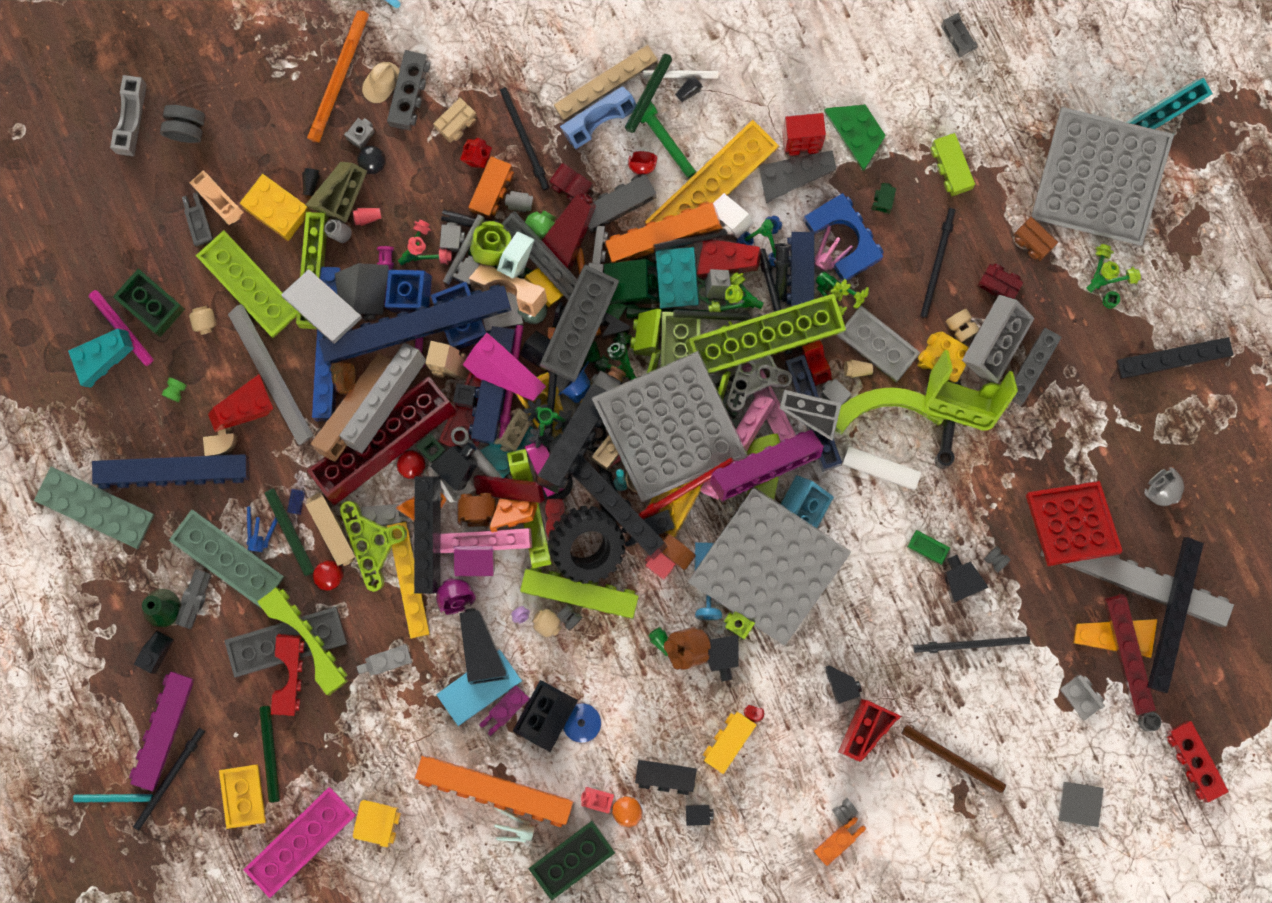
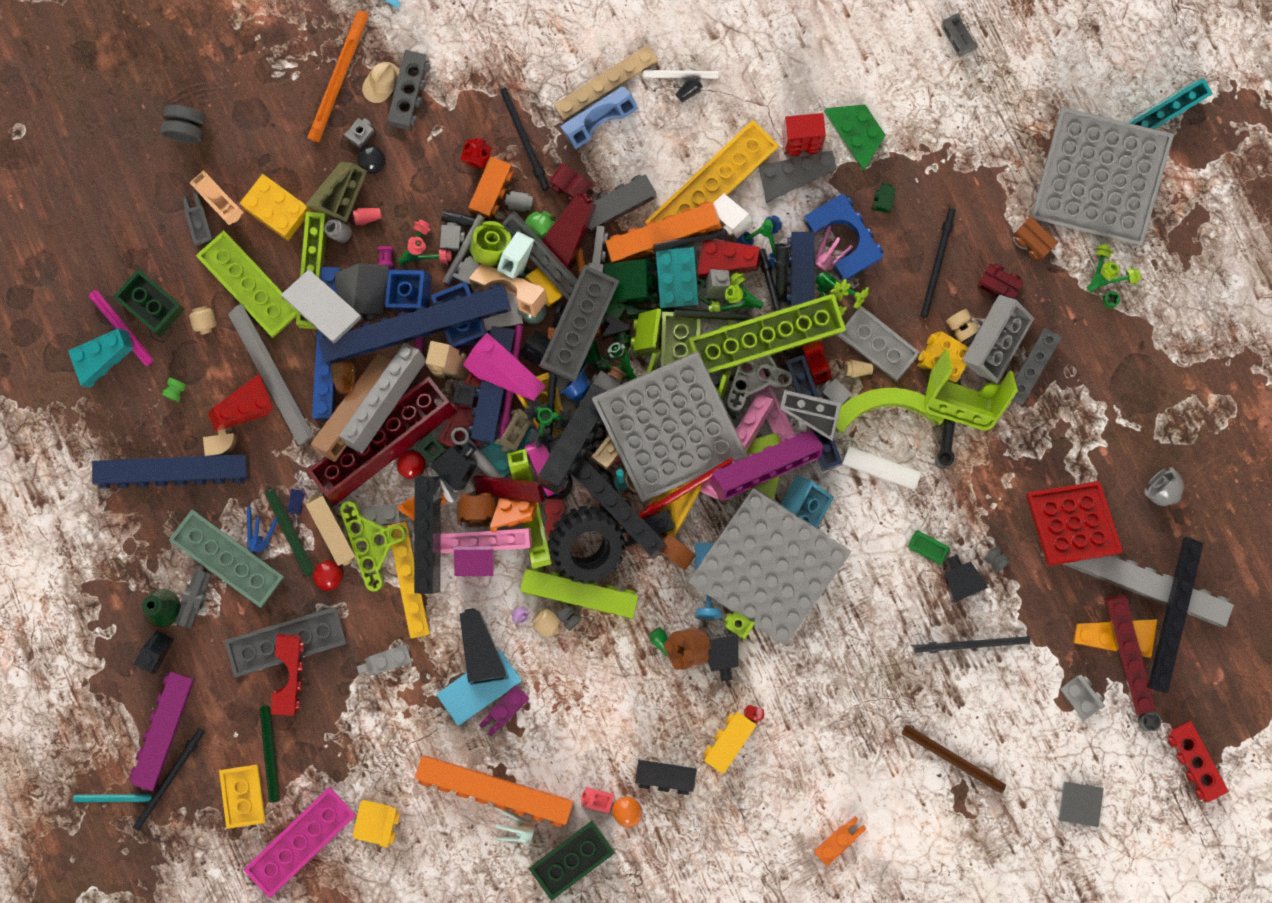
sand green plate [34,467,155,549] -> none
light grey arch [110,75,147,156] -> none
lime arch [257,588,348,696] -> none
black cone [302,168,321,196] -> none
tan brick [433,98,477,143] -> none
magenta cylinder [436,578,476,615] -> none
black slope [513,680,578,752] -> none
blue dish [563,703,601,743] -> none
dark green axle [625,53,672,133] -> none
red hair [628,151,657,175] -> none
green piece [640,102,696,179] -> none
coral brick [645,553,676,580] -> none
black brick [686,805,714,826] -> none
black slope [824,665,862,704] -> none
dark grey wheel [832,798,859,825] -> none
red wedge [838,699,902,762] -> none
lime brick [930,133,975,197] -> none
black plate [1116,337,1234,379] -> none

